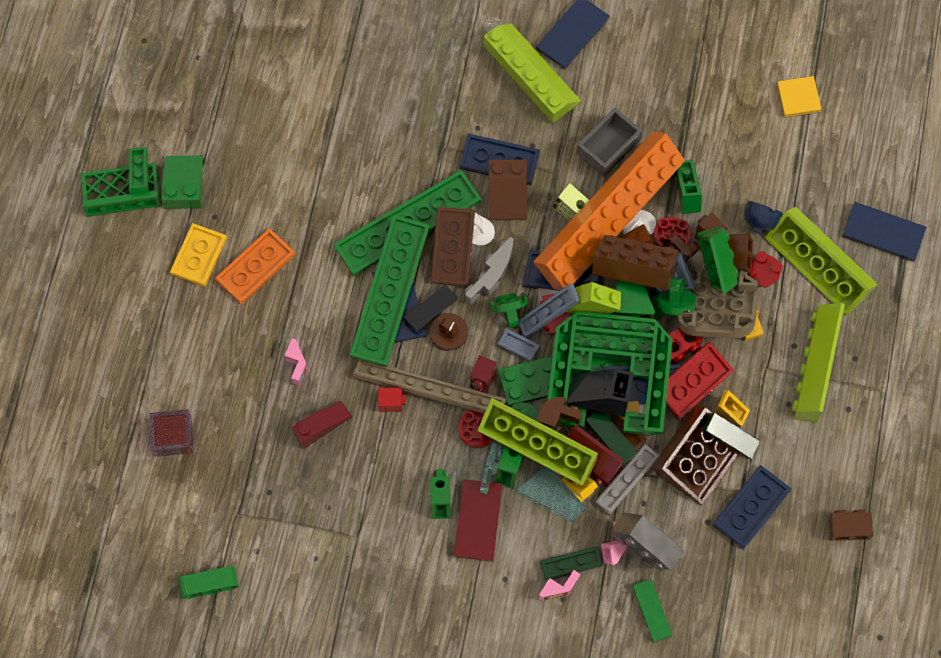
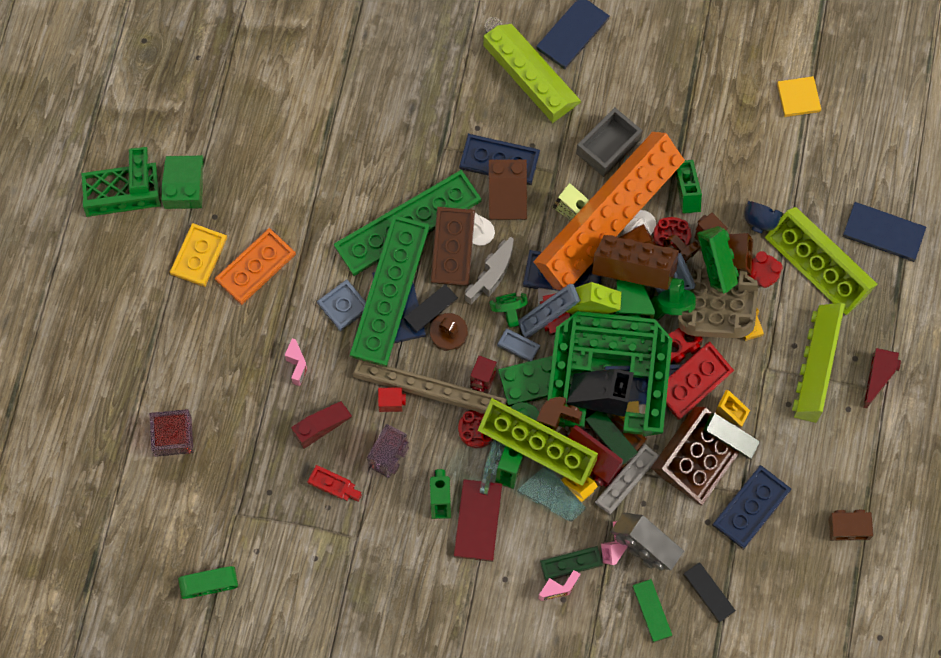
none -> red hinge [307,465,362,502]
none -> sand blue tile [317,279,366,332]
none -> piece [367,424,409,478]
none -> black tile [683,562,736,623]
none -> dark red slope [863,348,901,408]

